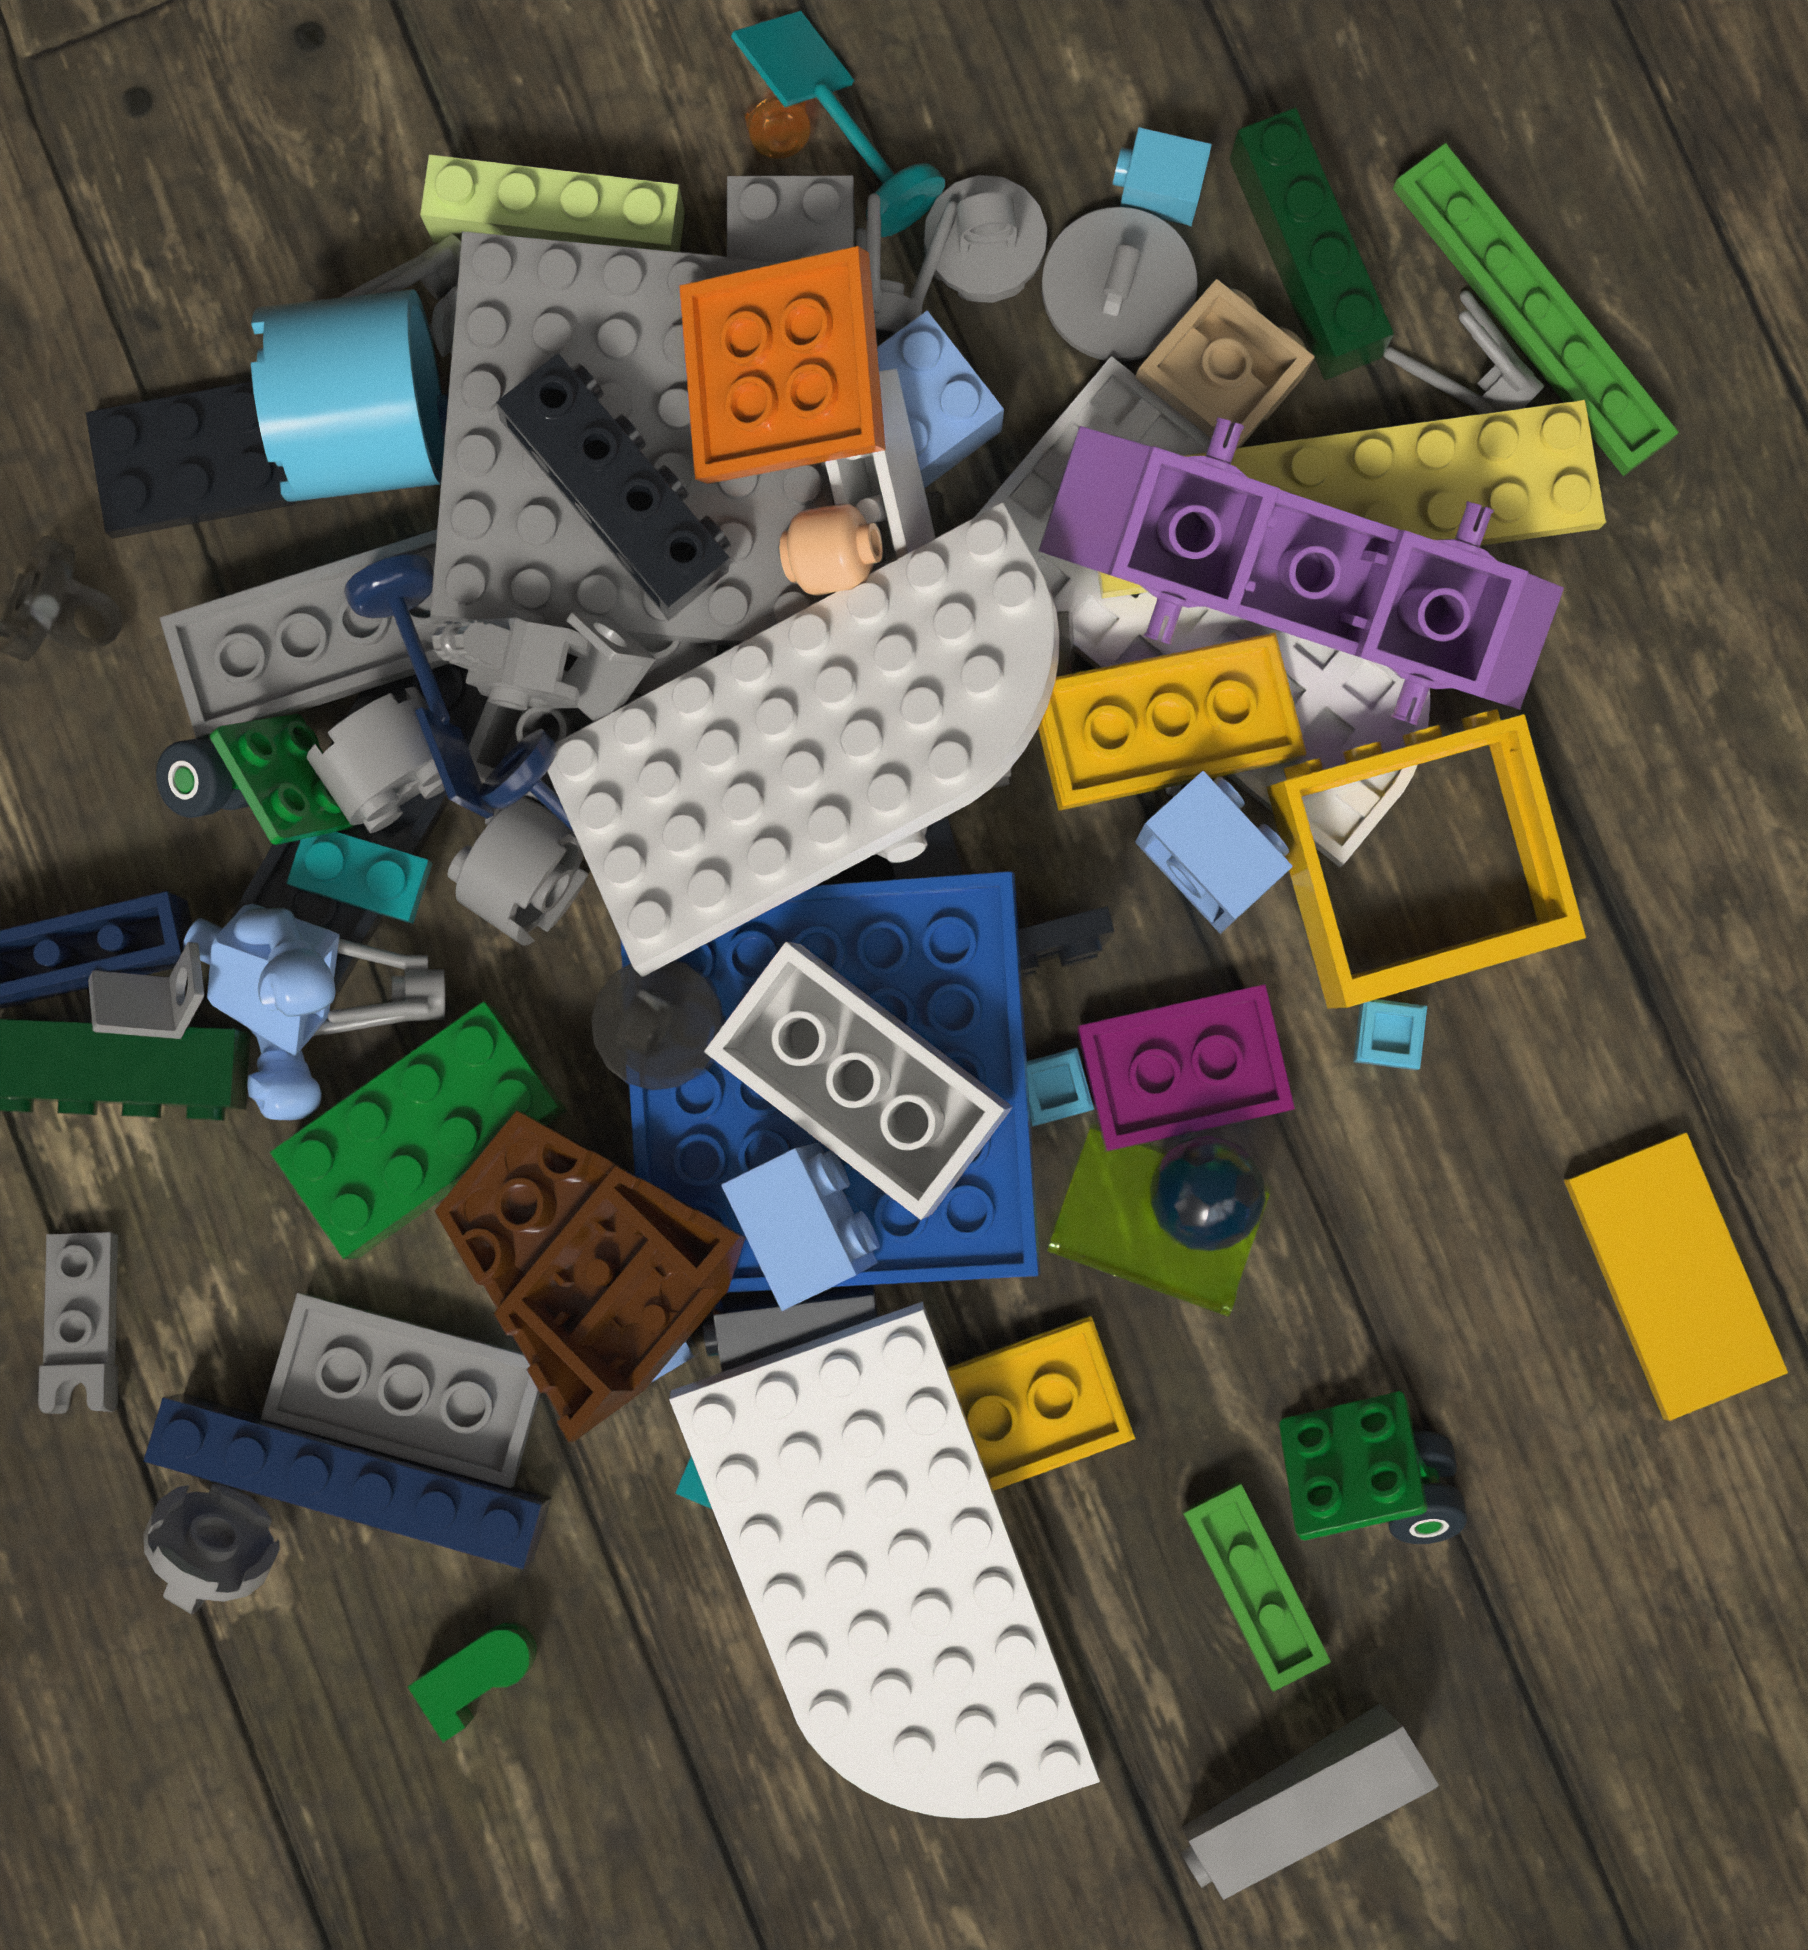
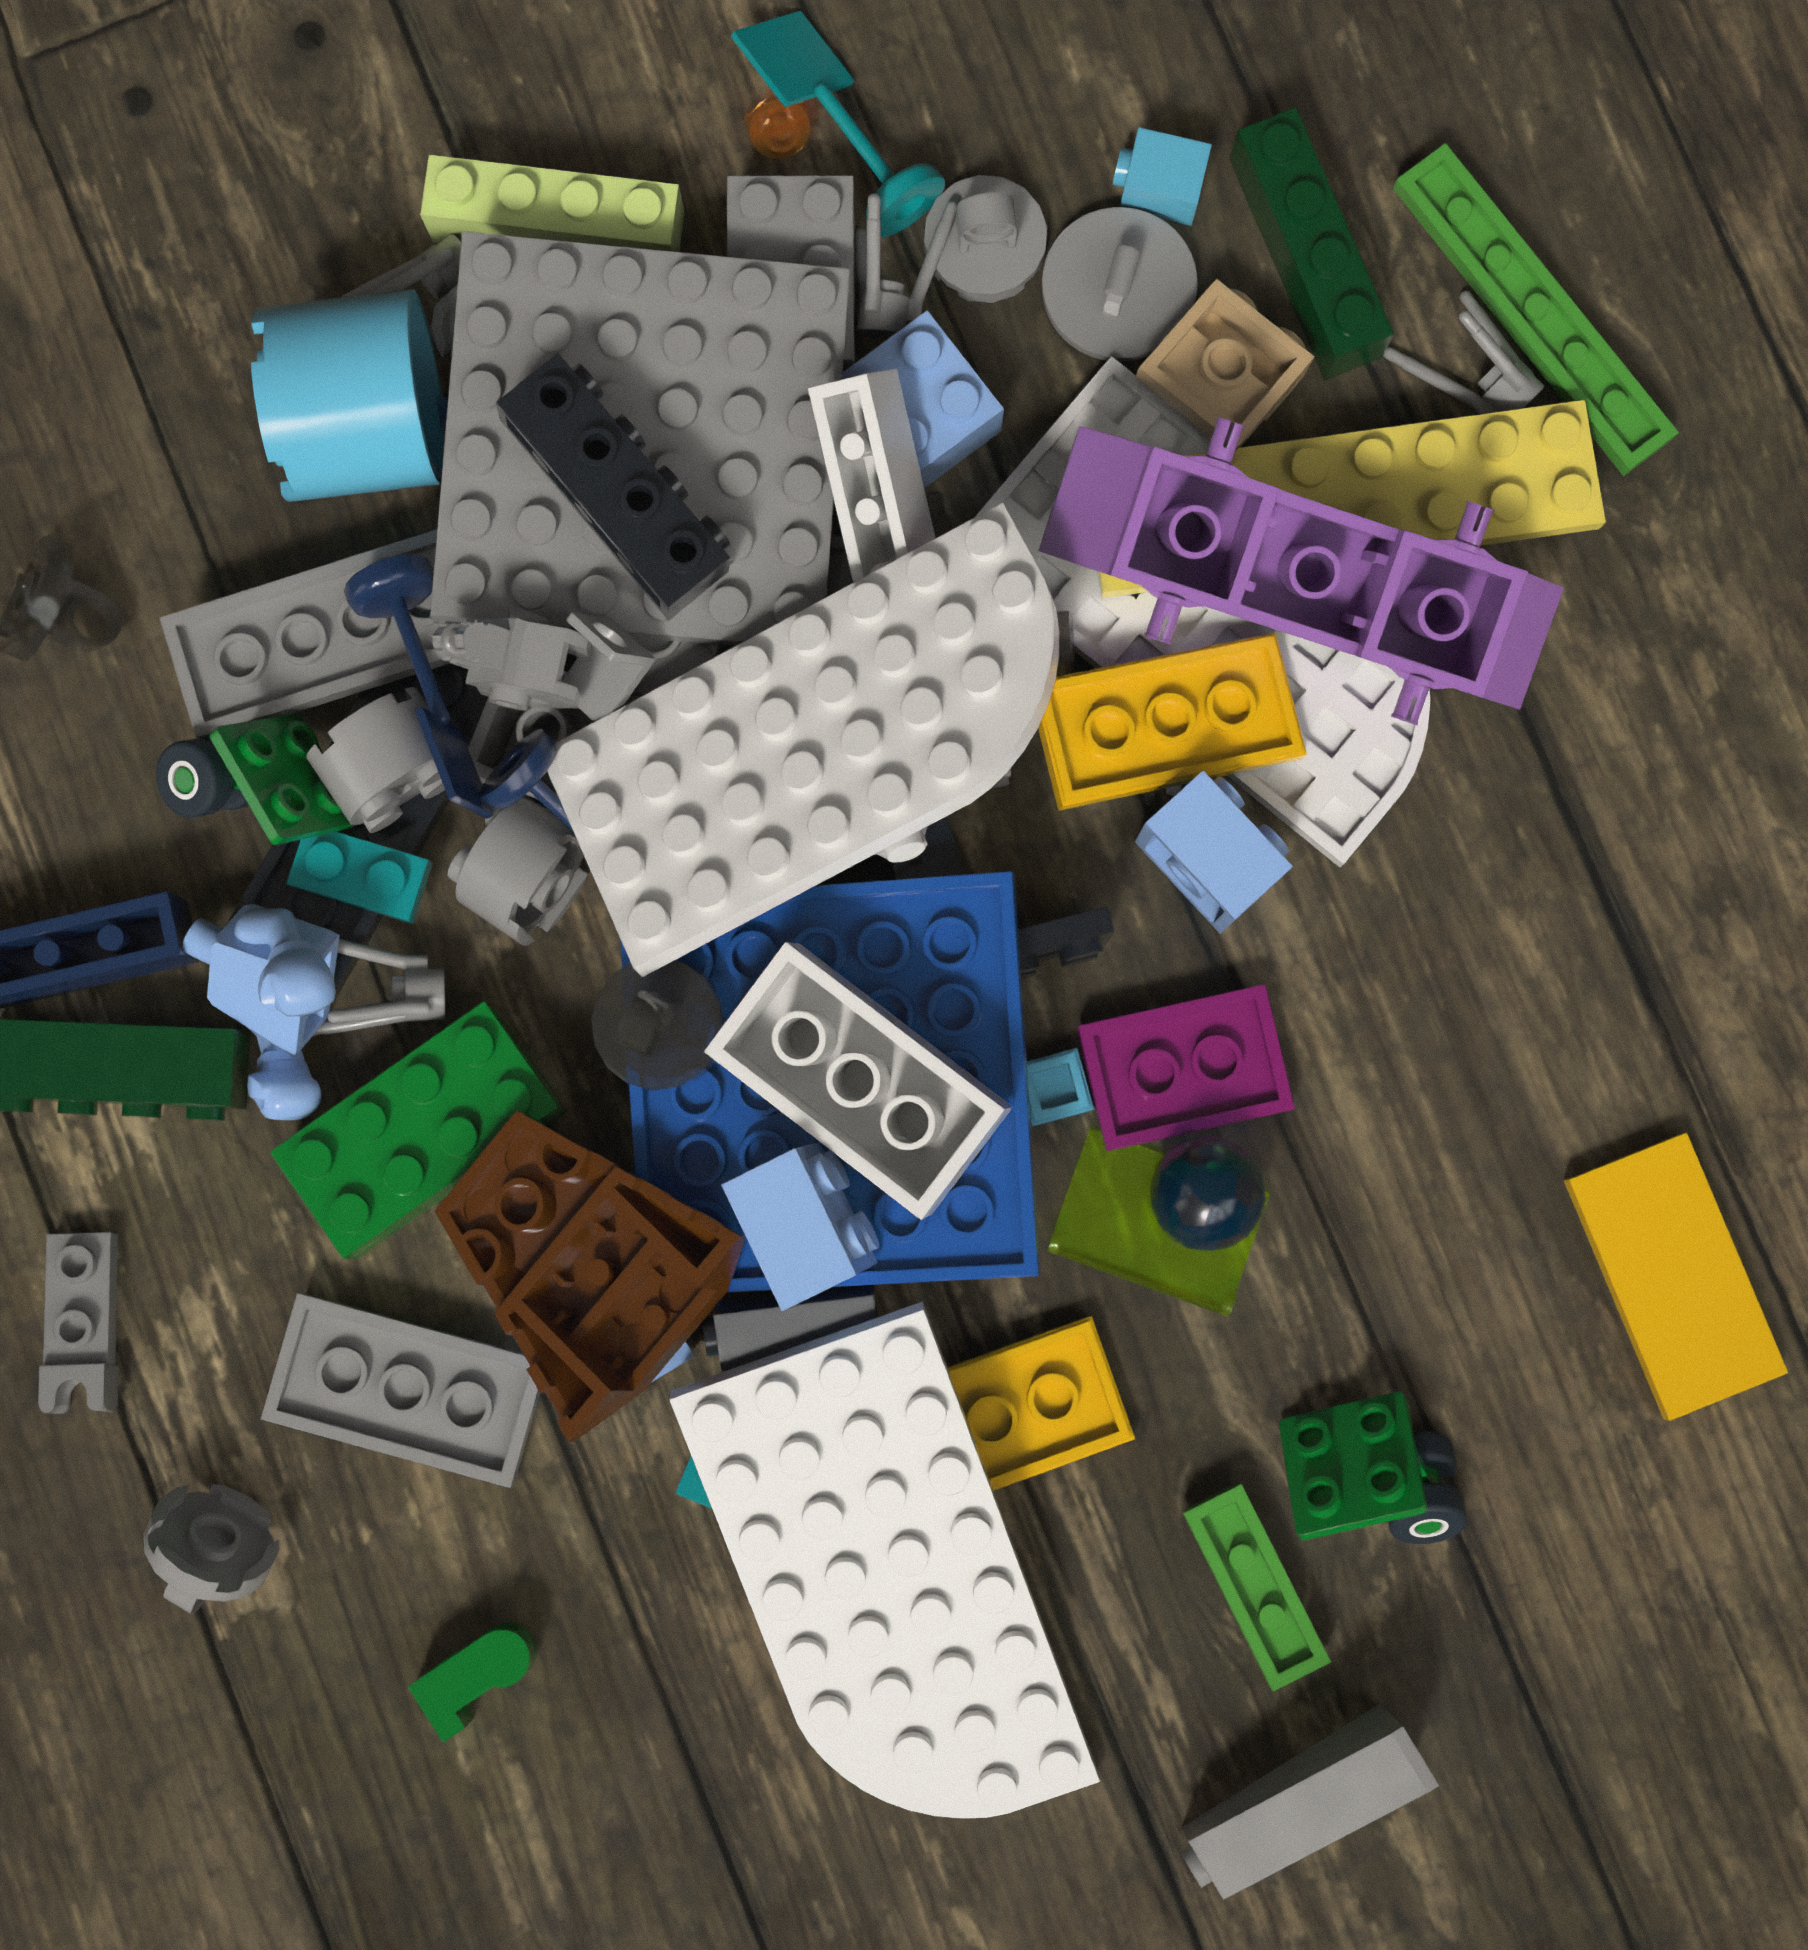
black plate [85,382,296,539] -> none
light grey bracket [88,942,204,1039] -> none
dark blue brick [143,1393,552,1569] -> none
orange plate [679,246,886,484] -> none
light nougat head [779,503,883,596] -> none
yellow window [1266,709,1586,1009] -> none
medium azure tile [1353,999,1427,1070] -> none

